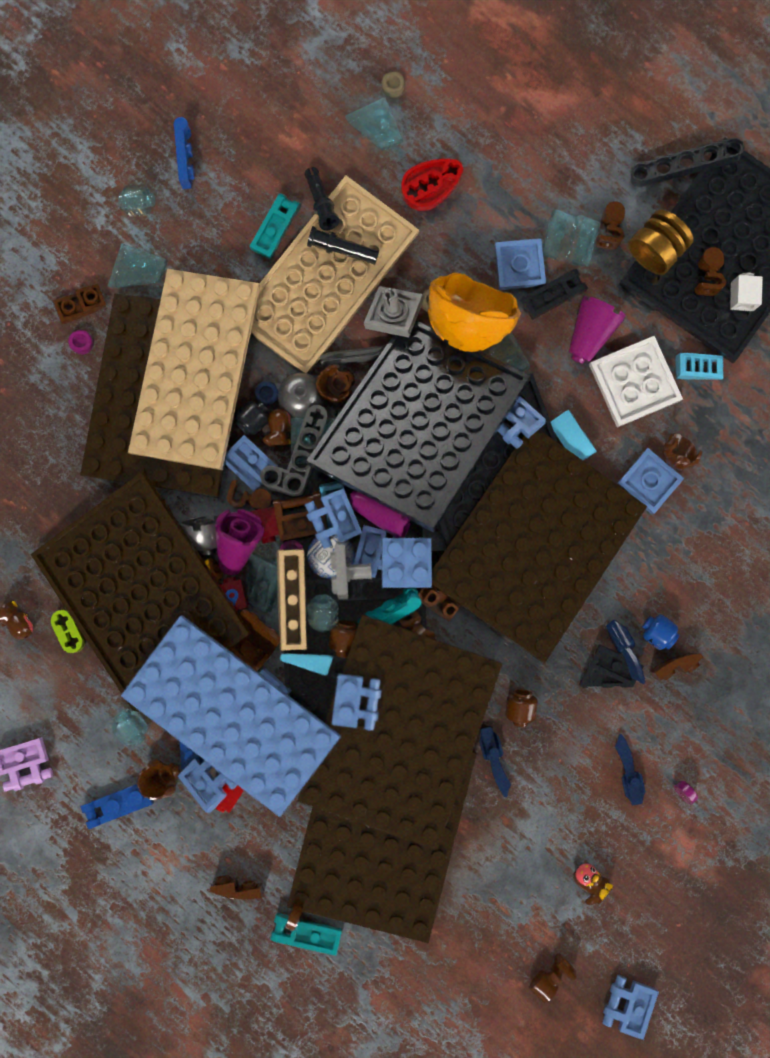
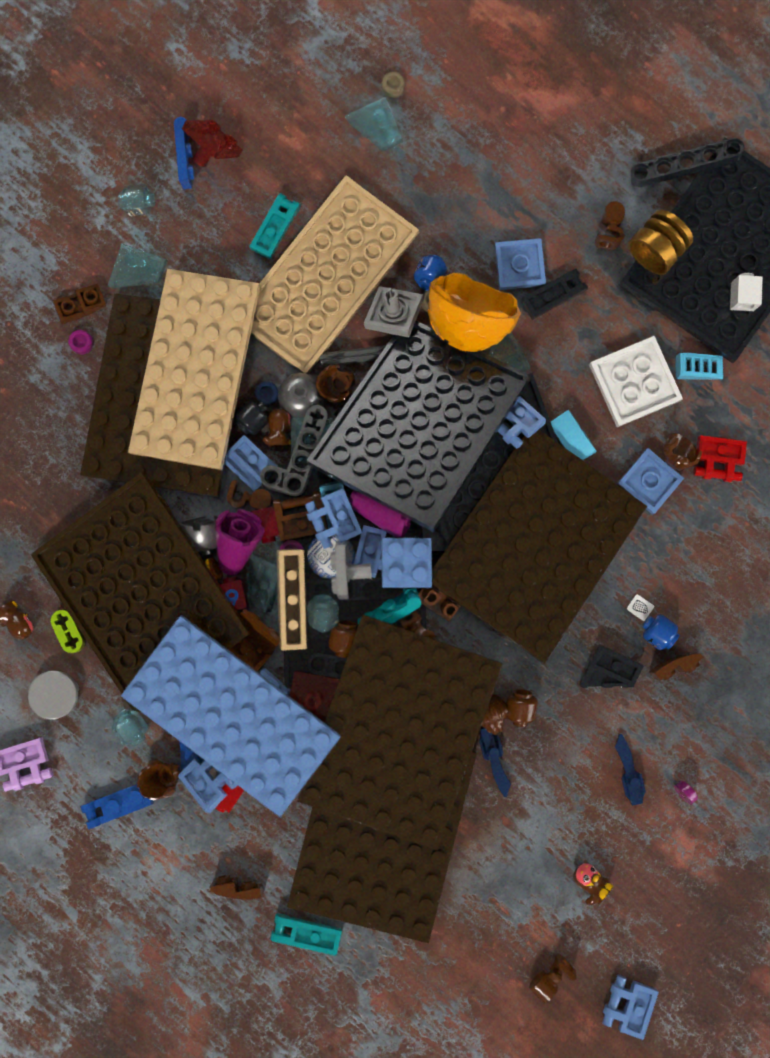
medium azure slope [280,653,334,675] -> none
reddish brown tile [285,903,303,931] -> none
black pin [304,167,339,230] -> none
black pin [307,226,379,265] -> none
medium blue plate [332,674,382,730] -> none
red piece [401,158,463,211] -> none
clear light blue slope [542,209,600,267] -> none
magenta cone [569,295,626,364] -> none
dark blue piece [606,620,646,684] -> none
reddish brown leg [695,247,727,296] -> none
none -> light grey tile [28,671,79,720]
none -> clear red plate [181,119,243,167]
none -> clear red plate [290,671,340,723]
none -> blue head [414,254,447,291]
none -> reddish brown hair [481,693,508,735]
none -> white sticker [627,594,654,621]
none -> red plate [693,435,747,483]

